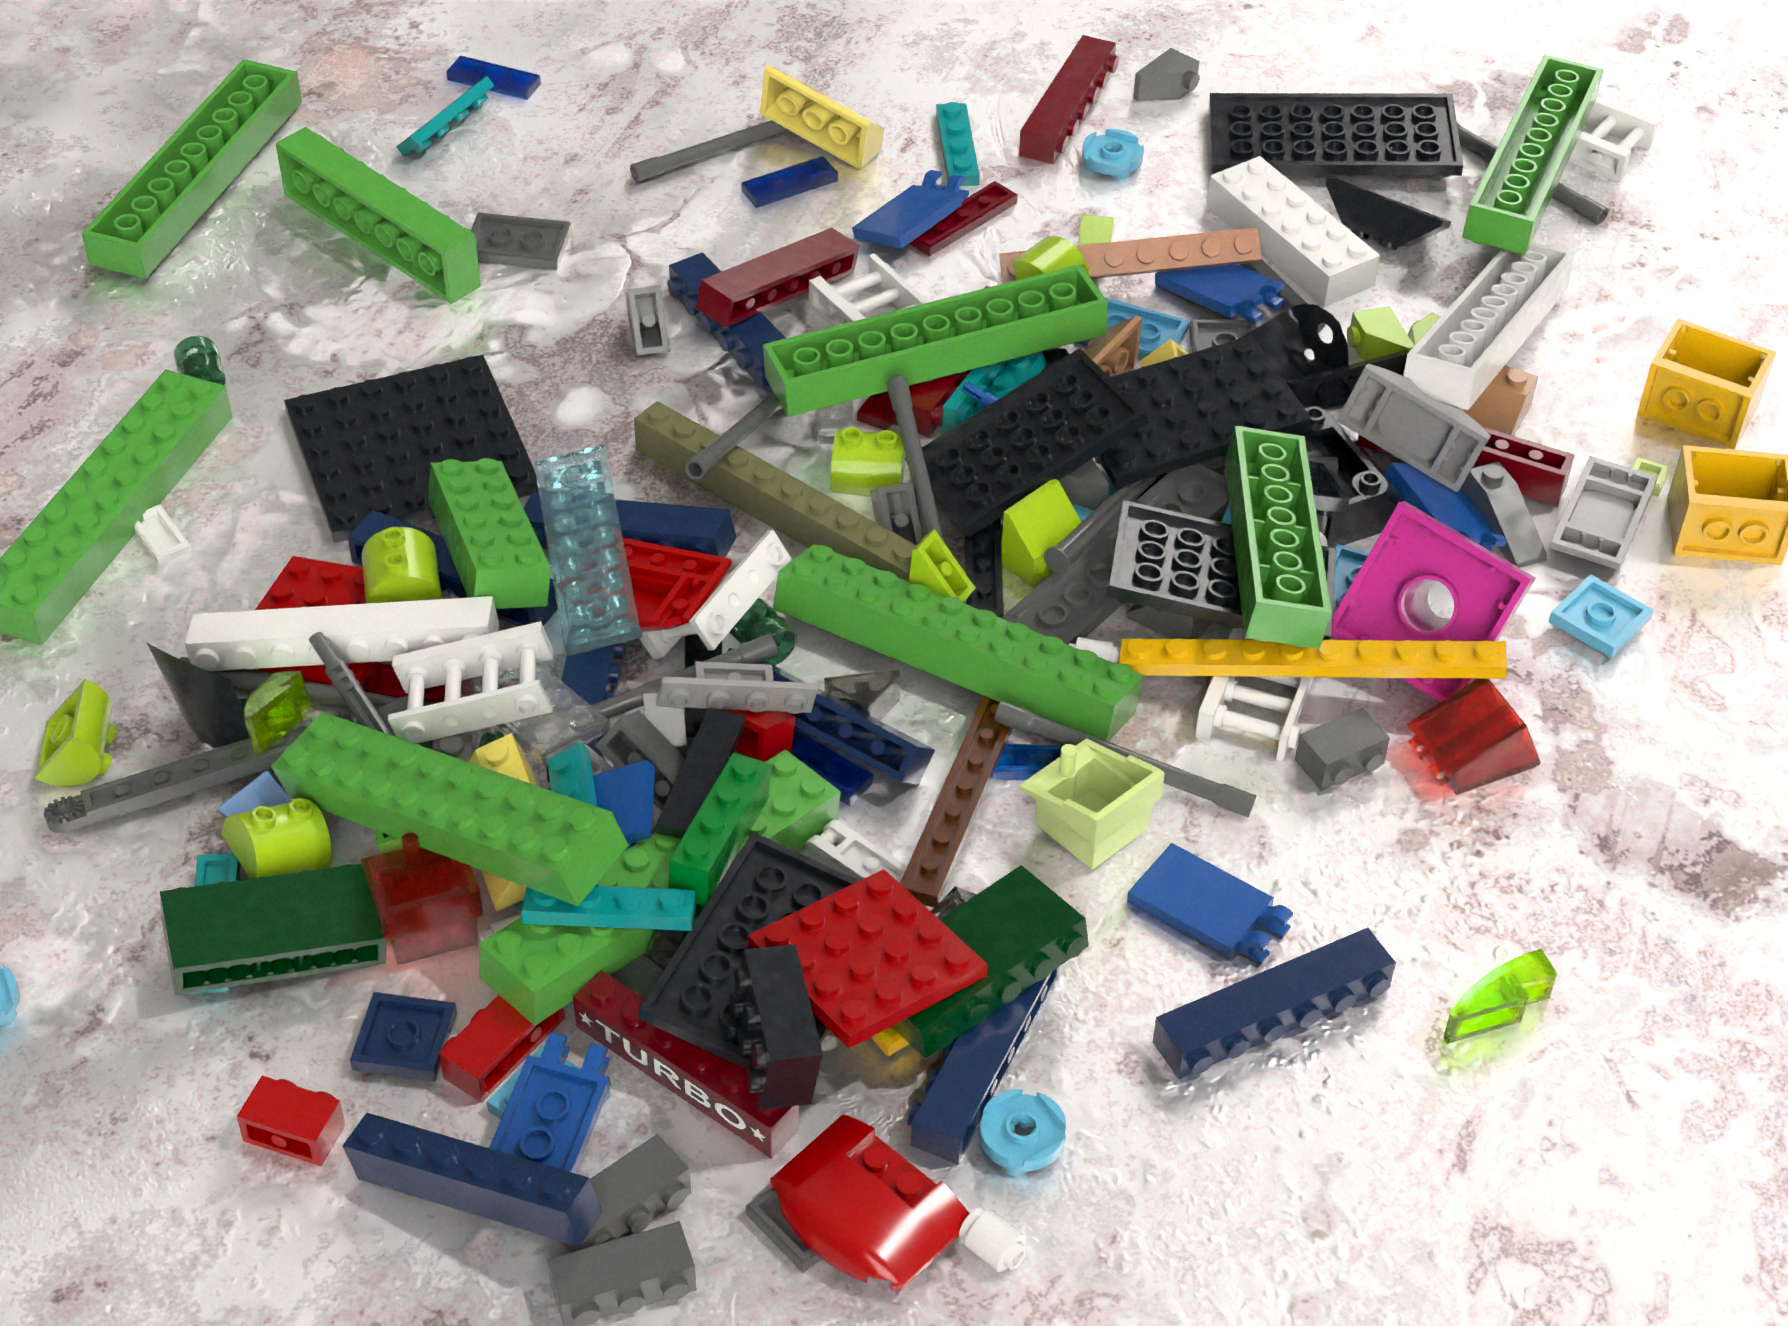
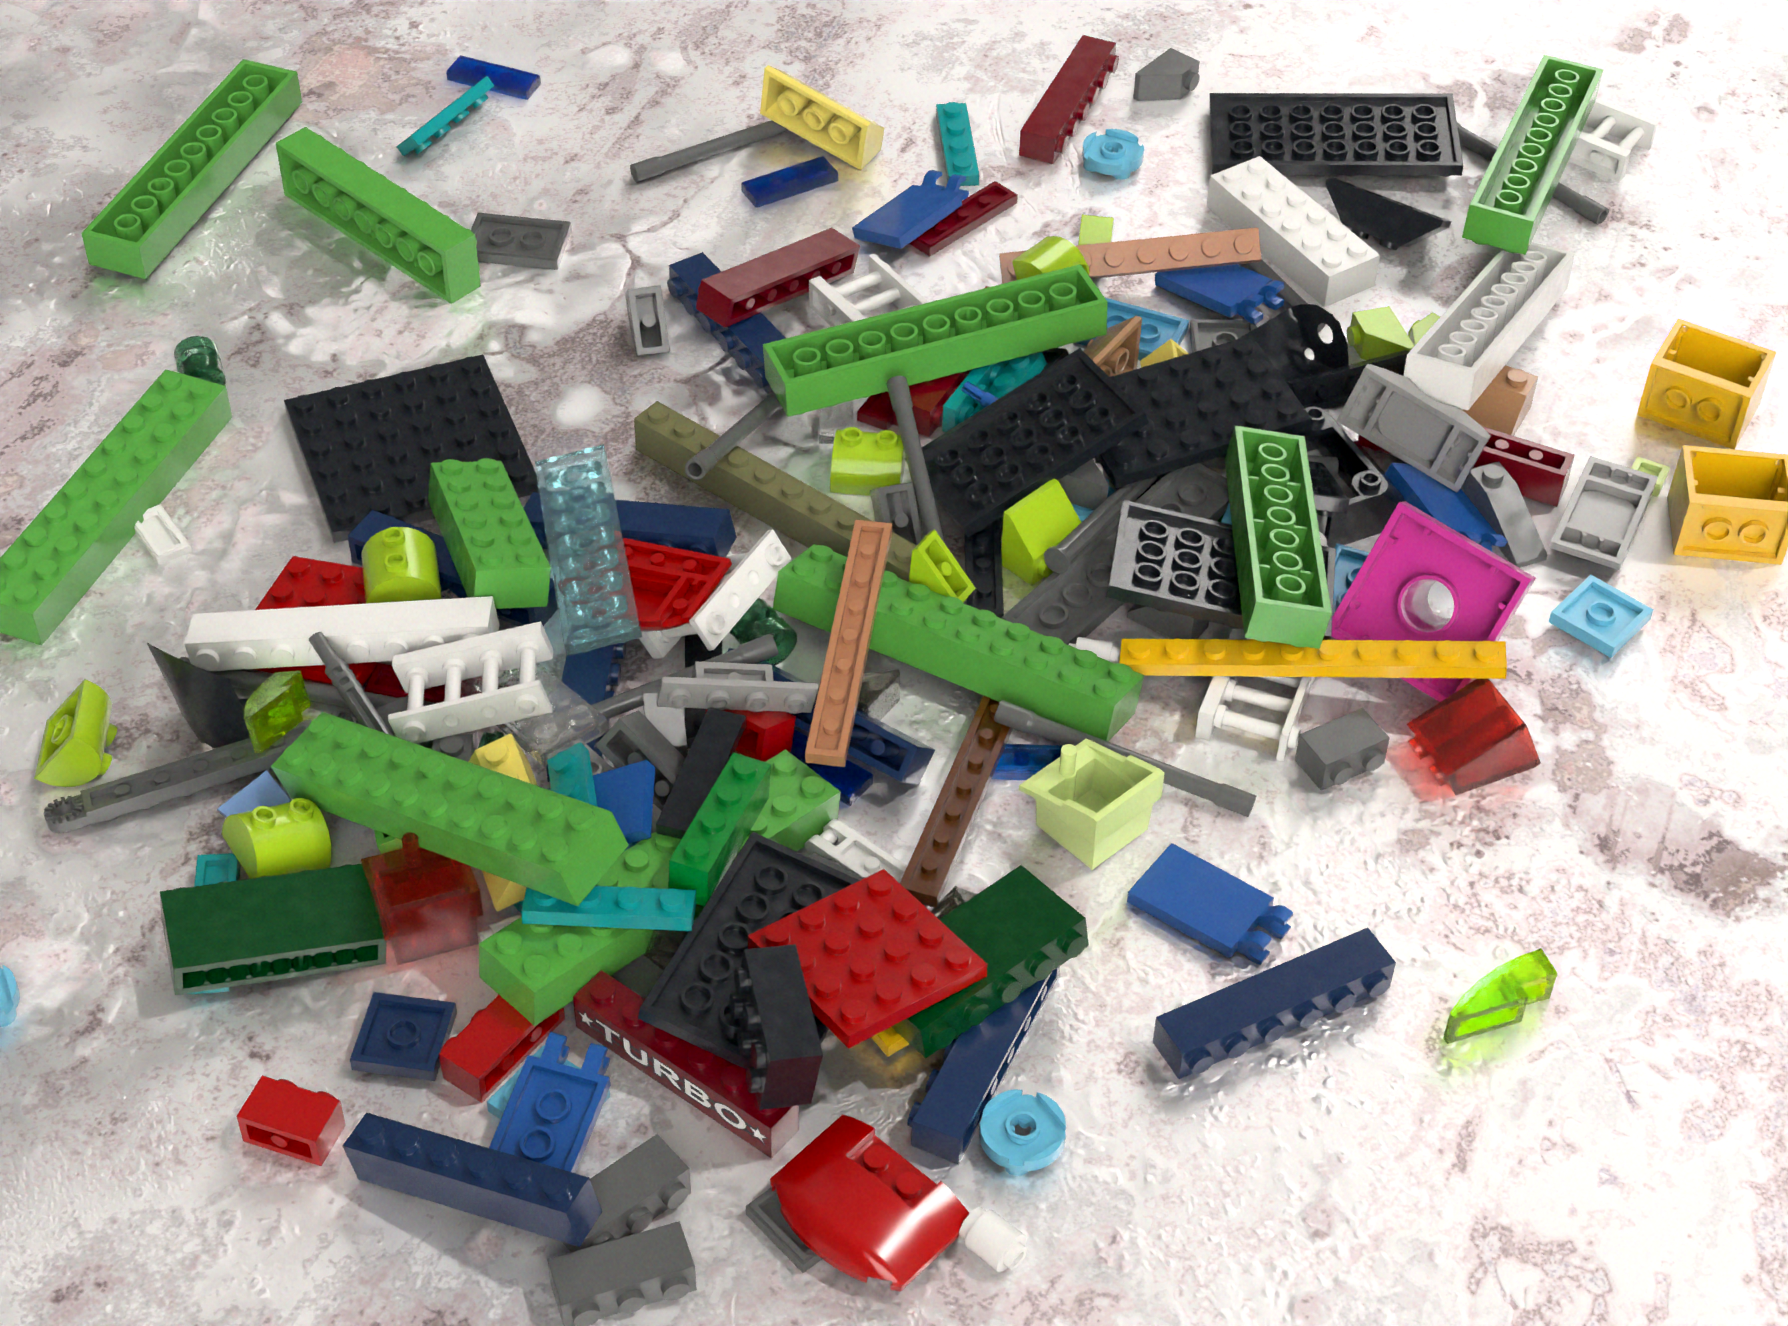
none -> nougat plate [805,520,892,767]

